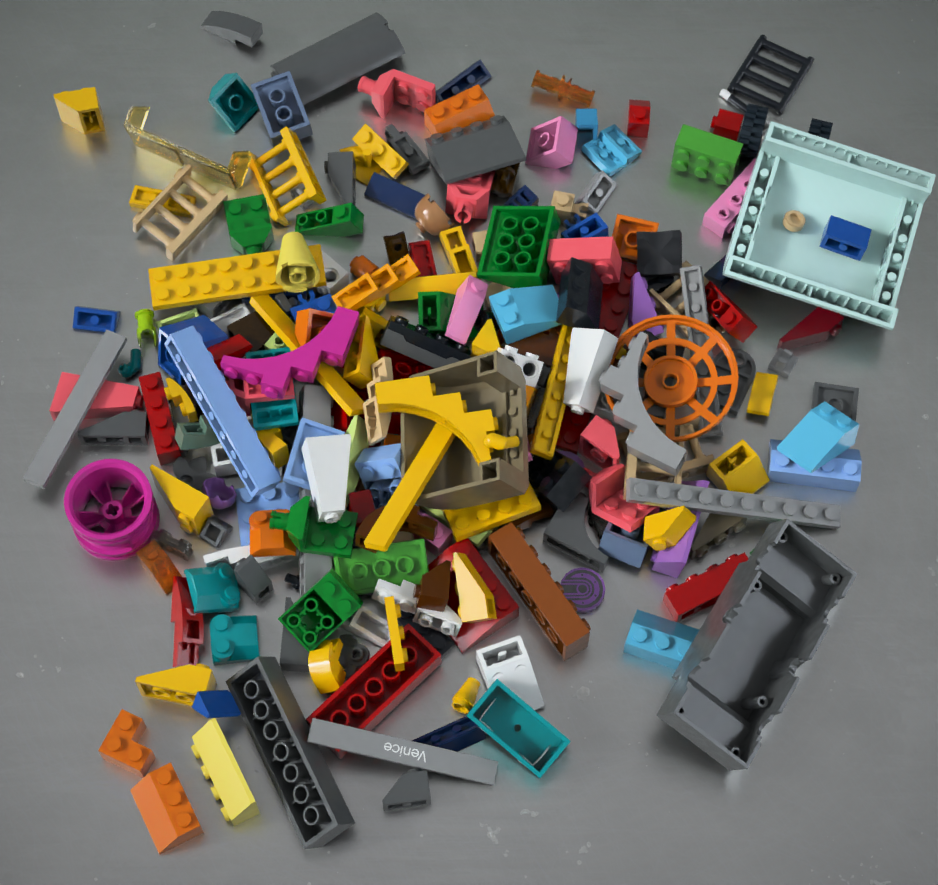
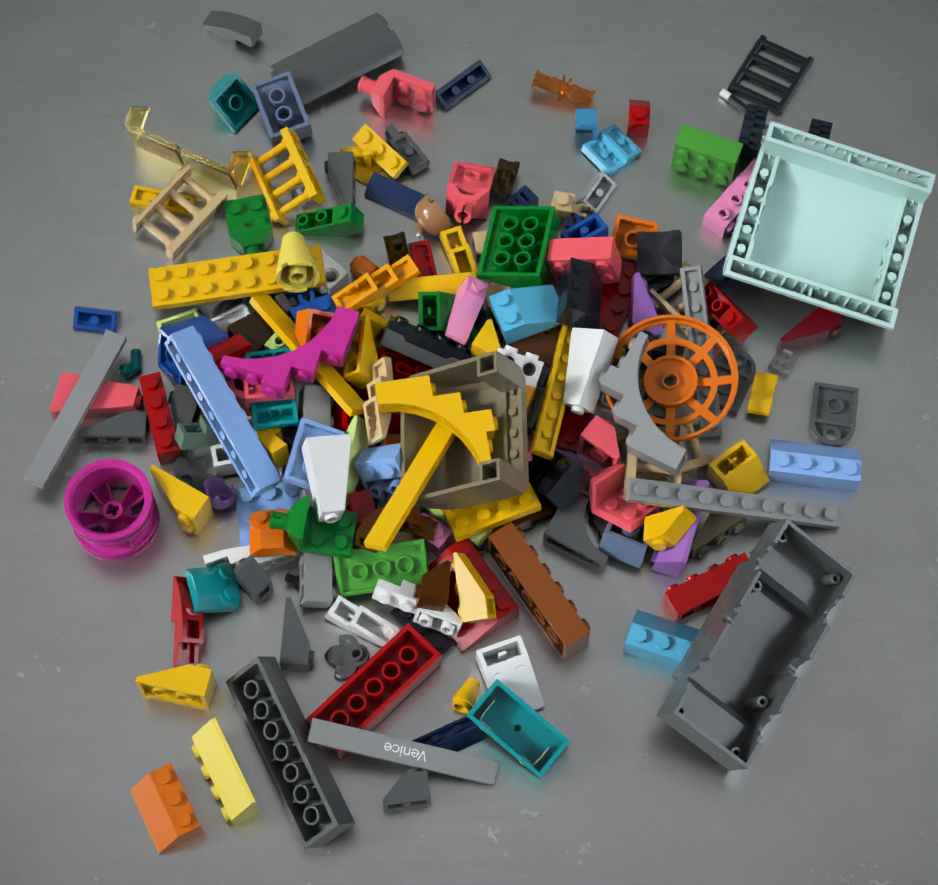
yellow slope [53,87,105,134] -> none
orange brick [98,709,156,778] -> none
lime piece [135,309,157,348] -> none
clear orange slope [136,539,182,595] -> none
clear smoke plate [150,529,194,560] -> none
yellow slope [164,377,198,423] -> none
blue slope [192,690,241,718] -> none
dark grey slope [199,516,233,548] -> none
teal slope [210,614,260,665] -> none
green slope [278,568,363,652] -> none
yellow brick [308,638,346,694] -> none
yellow plate [384,596,408,672] -> none
orange slope [424,84,495,135] -> none
dark grey slope [425,115,527,185] -> none
yellow arm [484,433,520,450] -> none
bright pink slope [525,116,578,169] -> none
tile [561,567,605,613] -> none
red brick [710,109,744,141] -> none
medium azure slope [777,401,859,473] -> none
tan tile [783,210,806,232] -> none
blue brick [819,215,872,261] -> none

